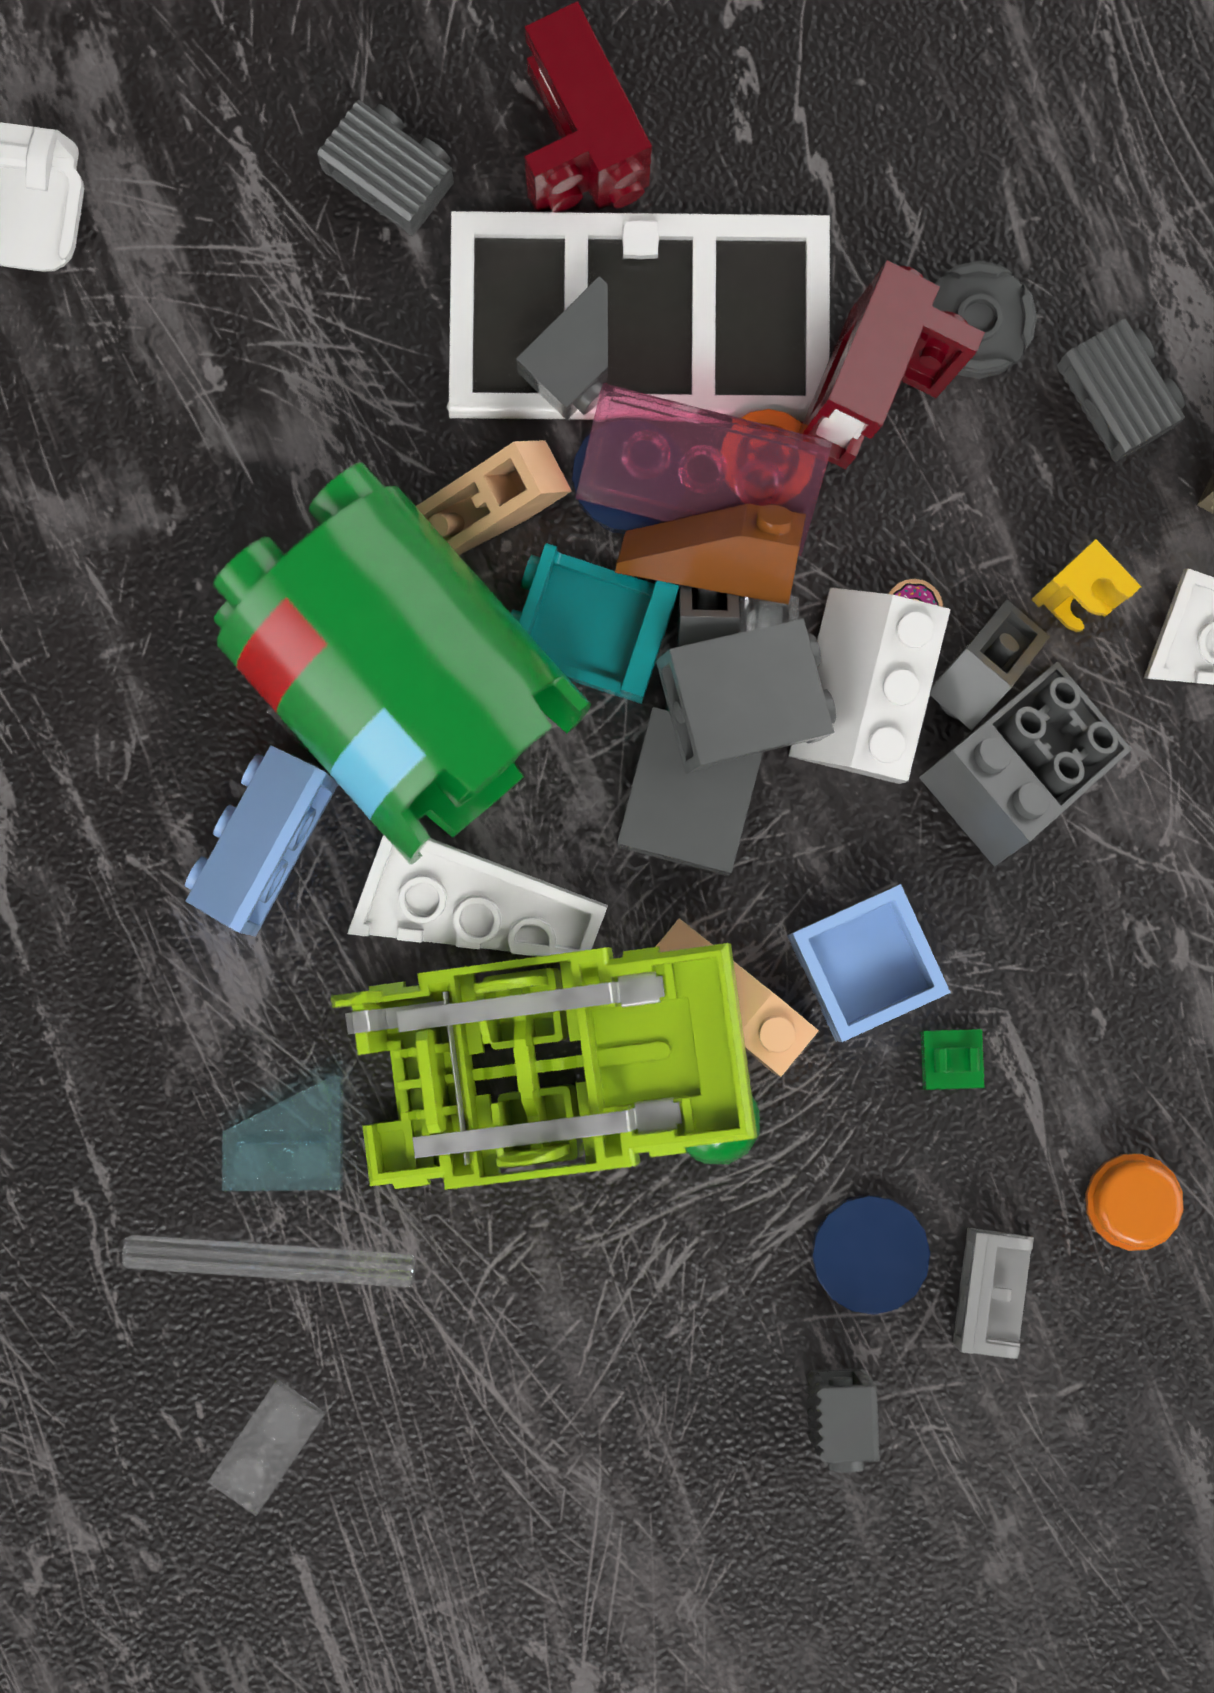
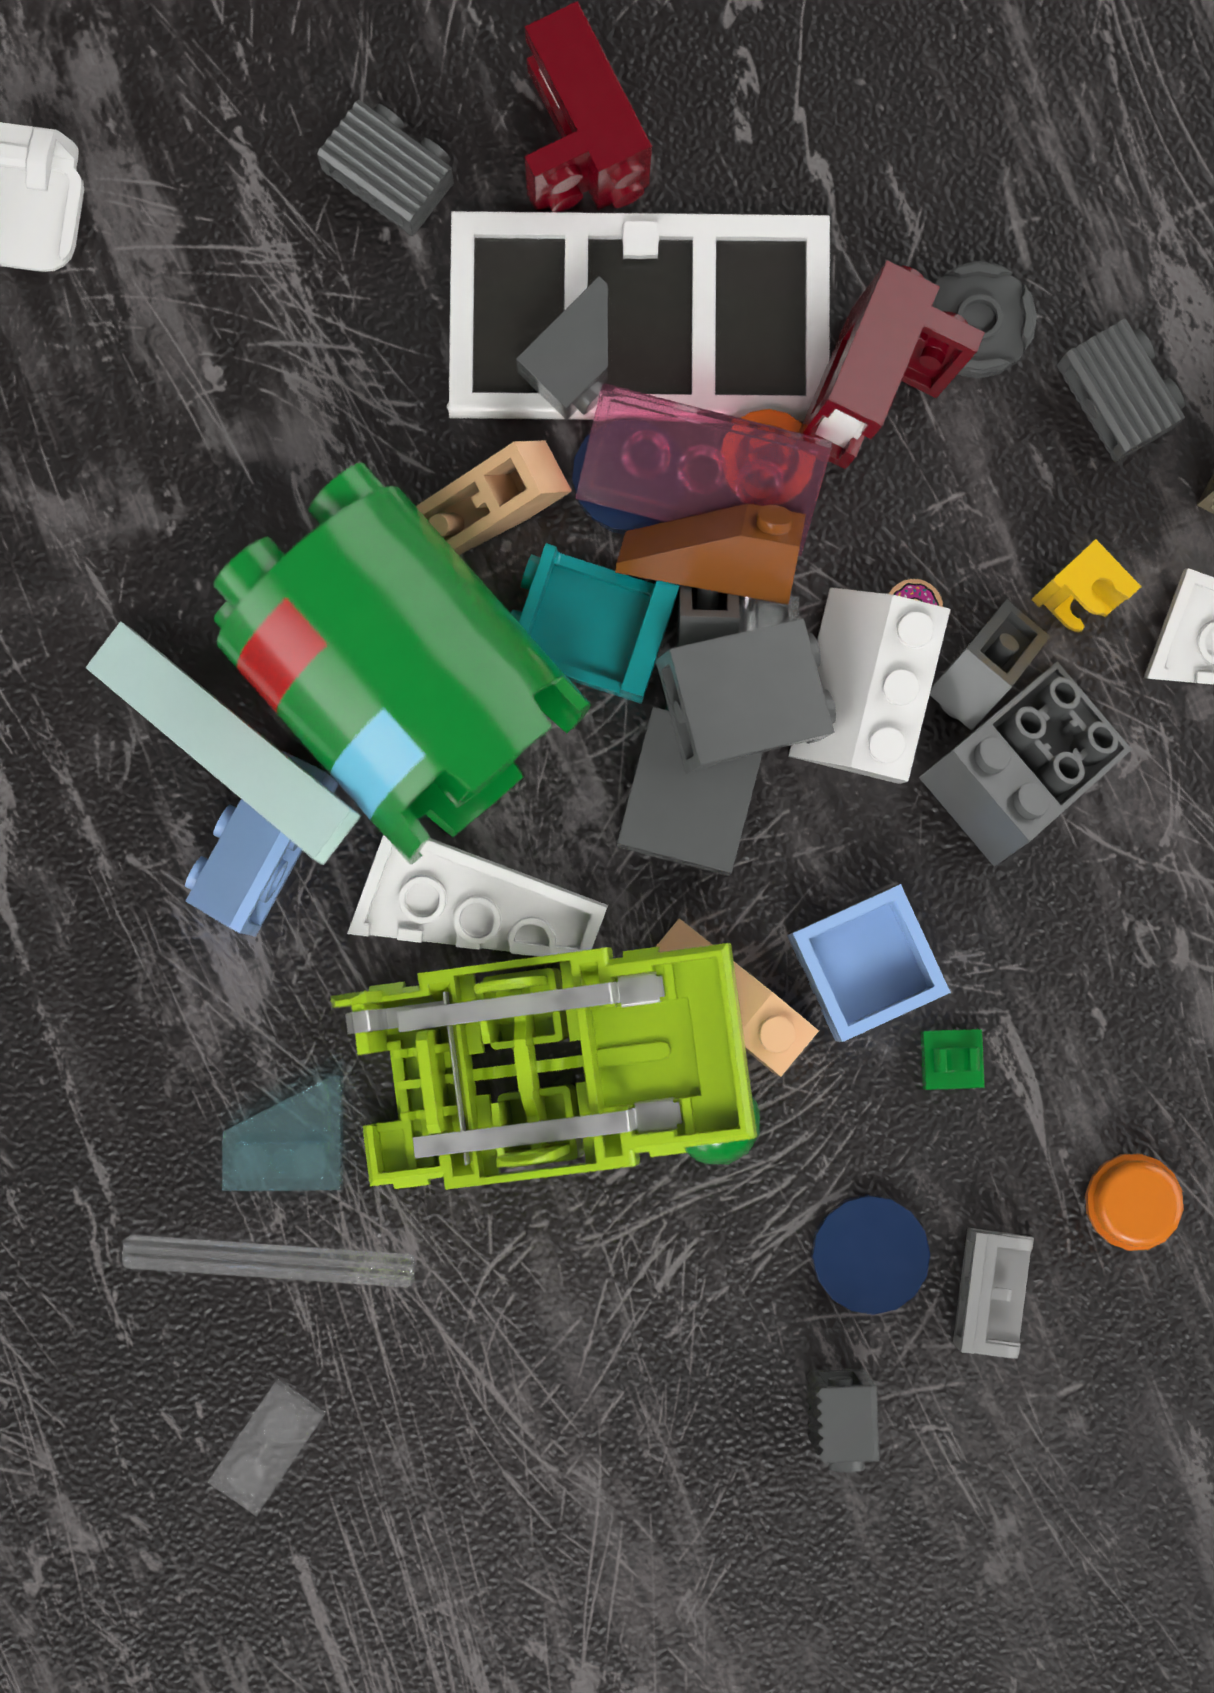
none -> light aqua tile [86,621,360,865]

